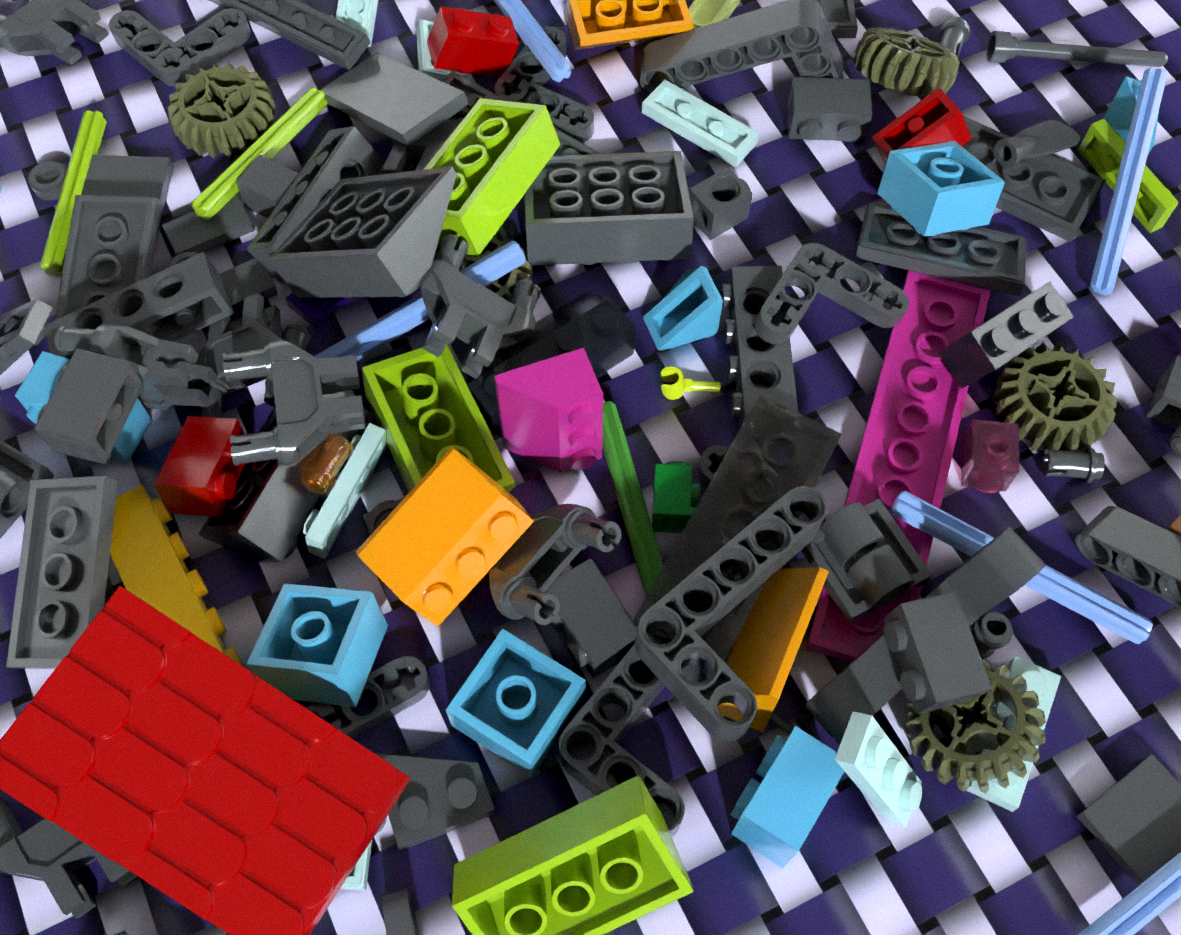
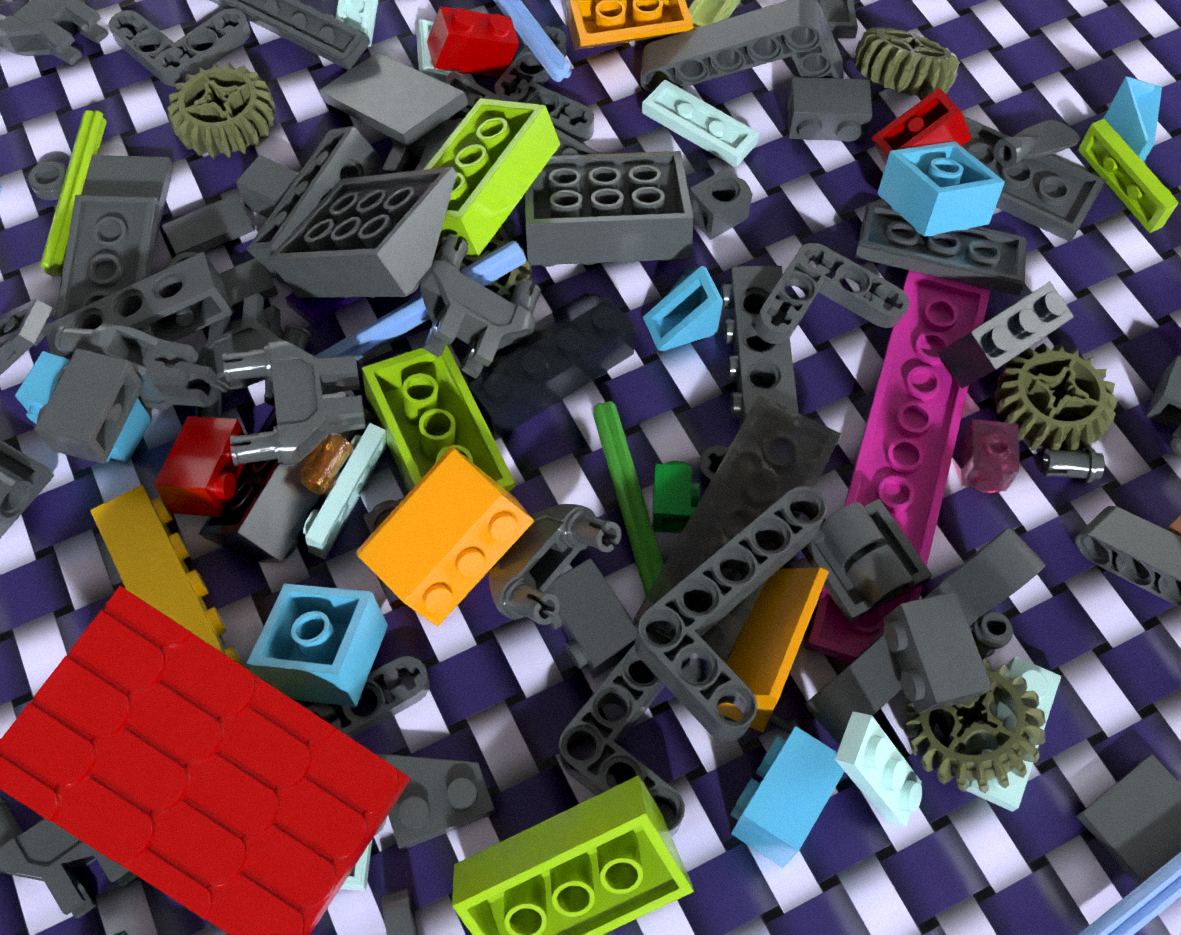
dark grey plate [6,475,118,669] -> none
lime axle [191,87,328,220] -> none
medium azure brick [446,629,586,778] -> none
dark pink slope [494,348,603,472] -> none
neon yellow hand [661,366,721,400] -> none
light blue axle [891,491,1153,644] -> none
dark grey pin [939,17,970,60] -> none
dark grey piece [986,31,1168,67] -> none
light blue axle [1090,67,1167,295] -> none

